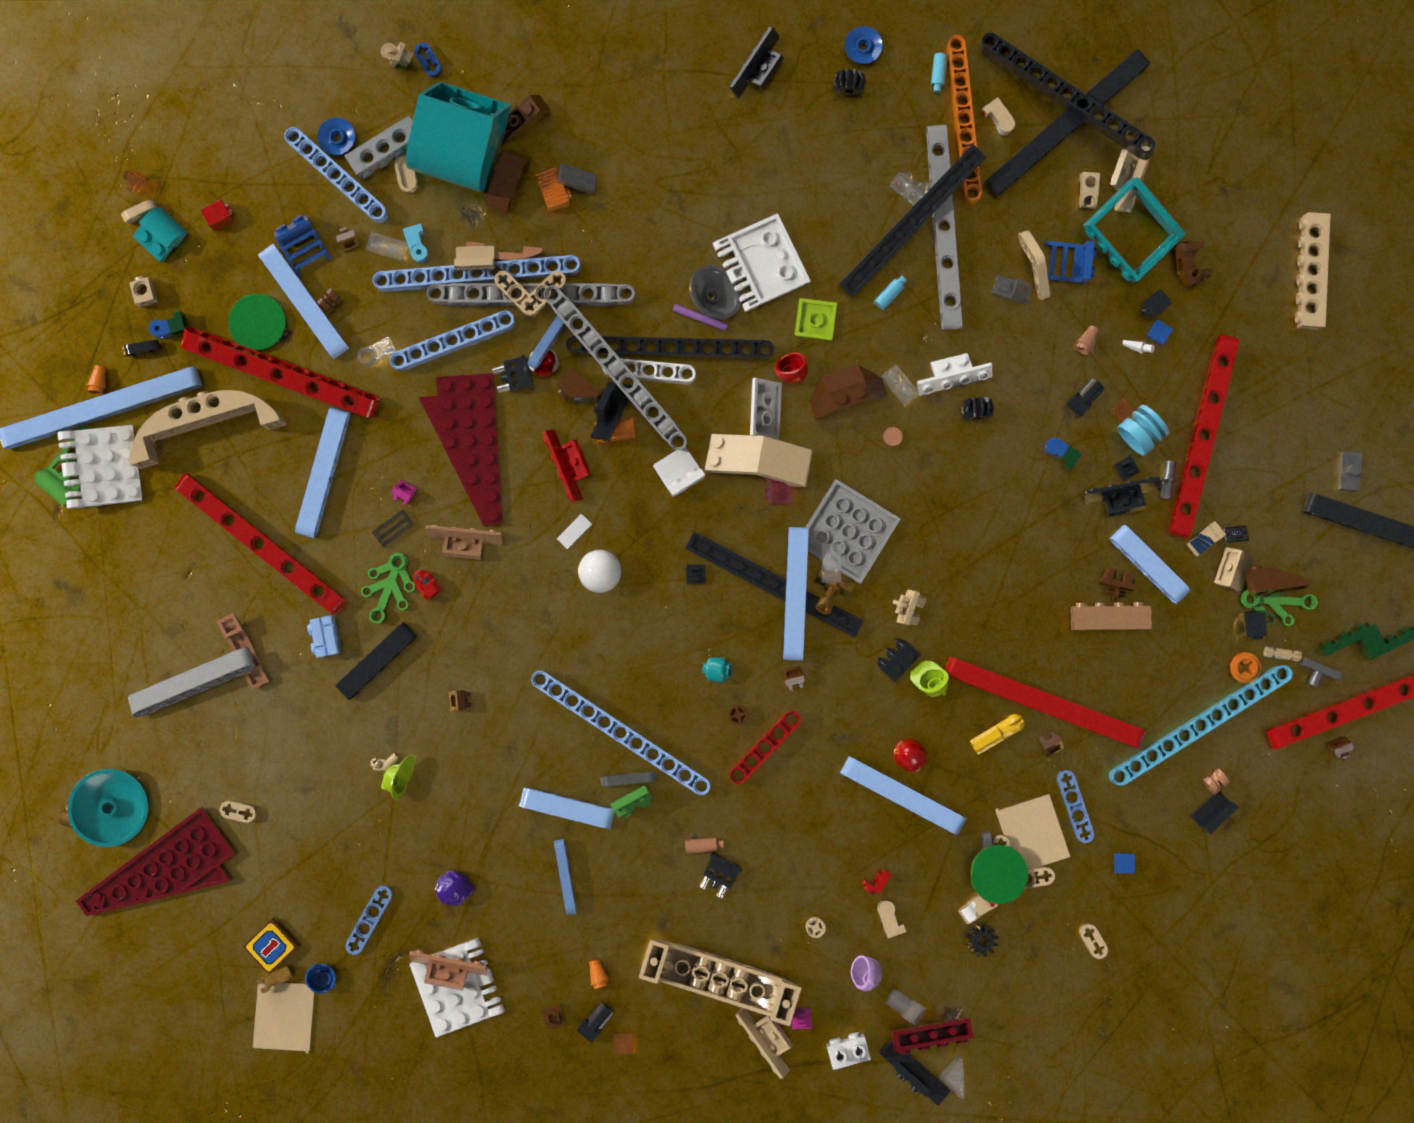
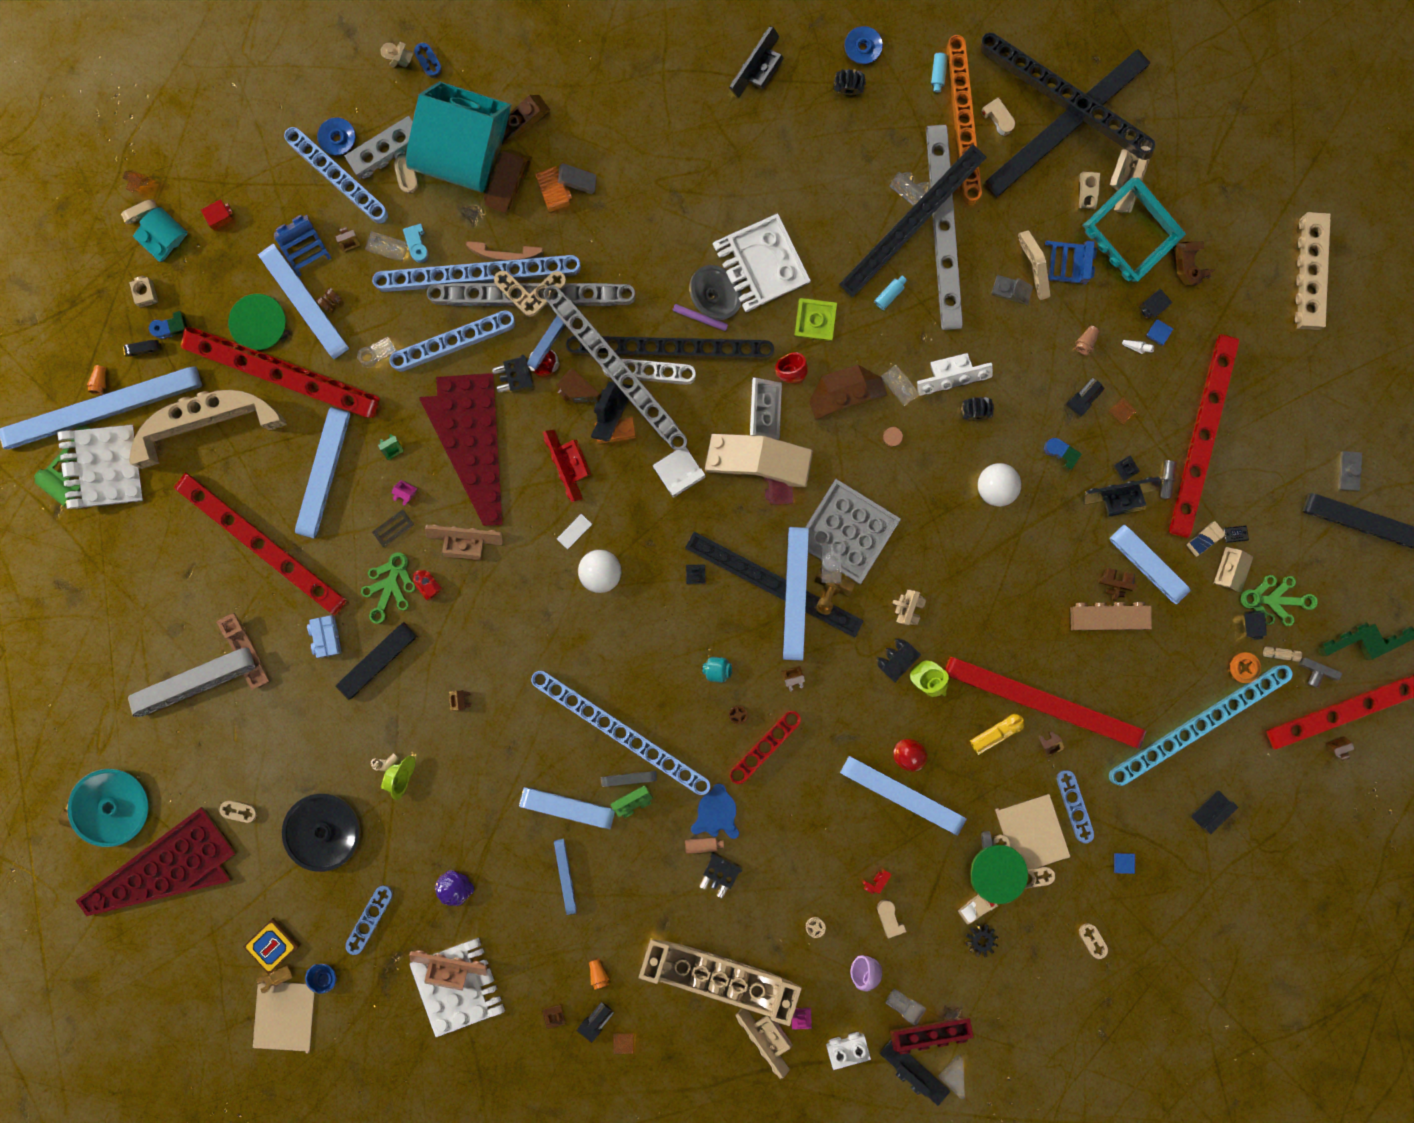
tan panel [454,246,495,270] -> none
medium azure wheel [1117,404,1169,456] -> none
nougat wheel [1203,768,1230,795] -> none
reddish brown slope [1245,566,1311,597] -> none
none -> black dish [282,793,361,872]
none -> green tile [378,434,404,460]
none -> blue tile [691,784,739,839]
none -> white piece [978,463,1021,506]

